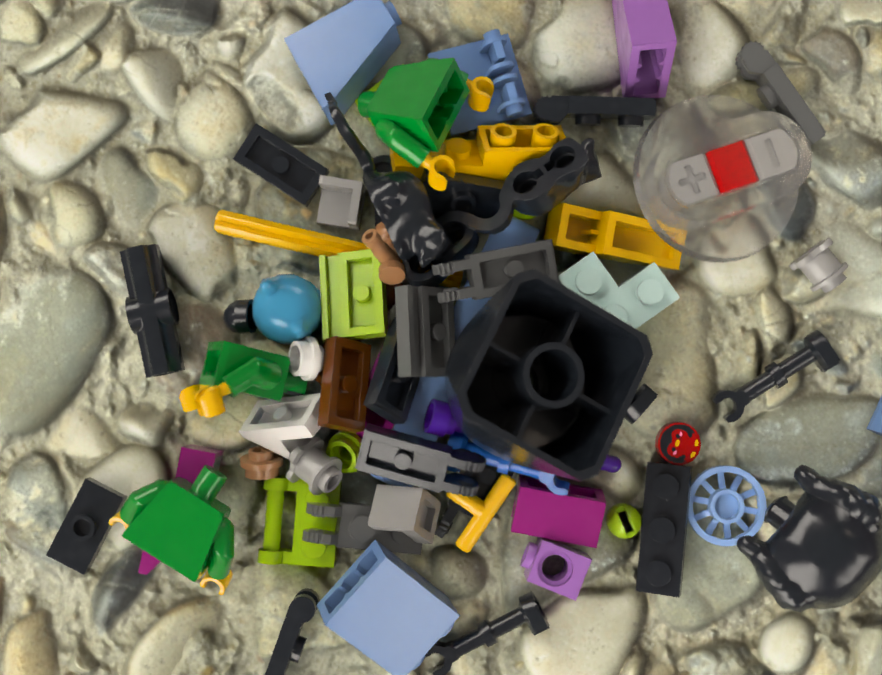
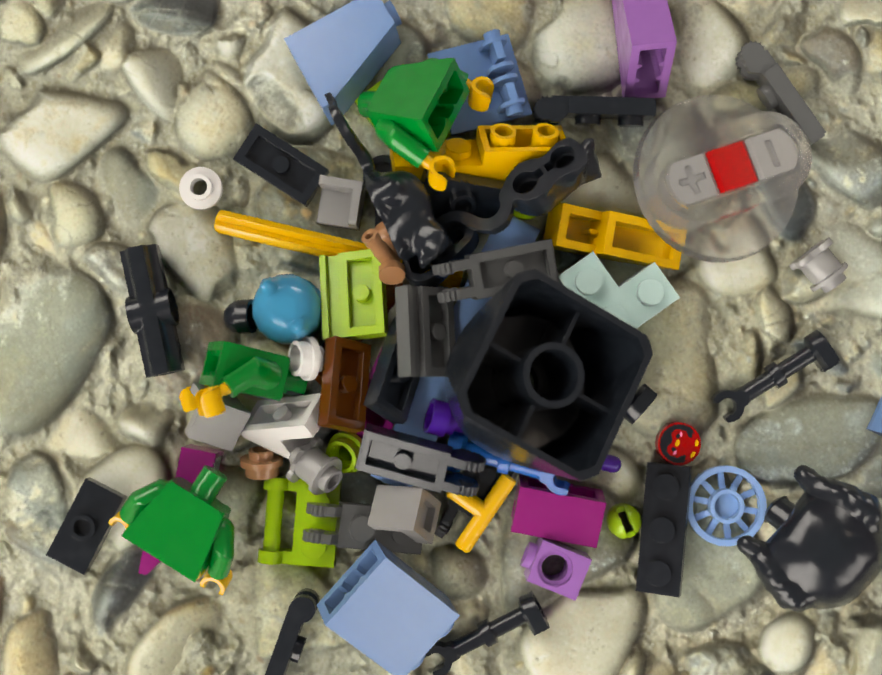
none -> white plate [179,167,223,210]
none -> light grey panel [185,382,251,452]

